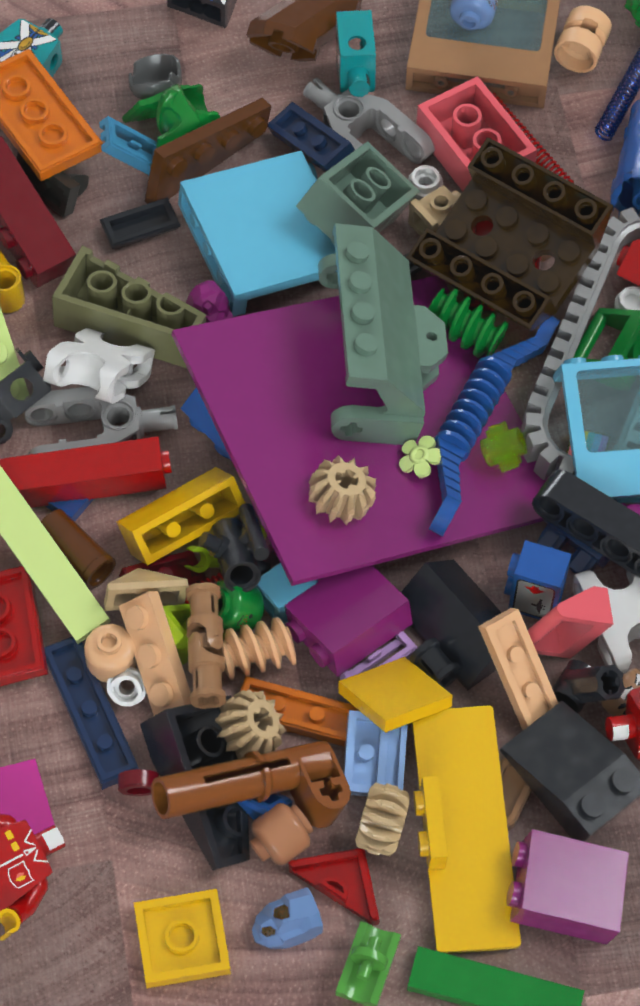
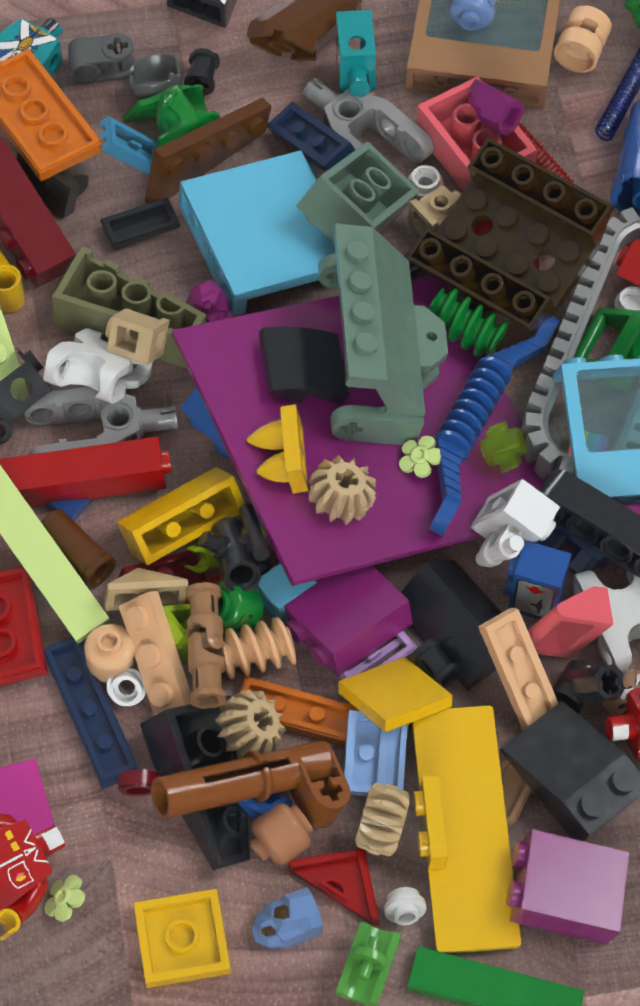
none -> yellowish green plant [44,875,85,922]
none -> dark grey piece [68,33,136,84]
none -> tan brick [105,308,170,365]
none -> black bush [184,48,220,96]
none -> yellow tile [246,404,309,494]
none -> black slope [258,327,349,404]
none -> white plate [384,887,427,925]
none -> magenta rock [467,79,524,136]
none -> white brick [470,479,560,567]

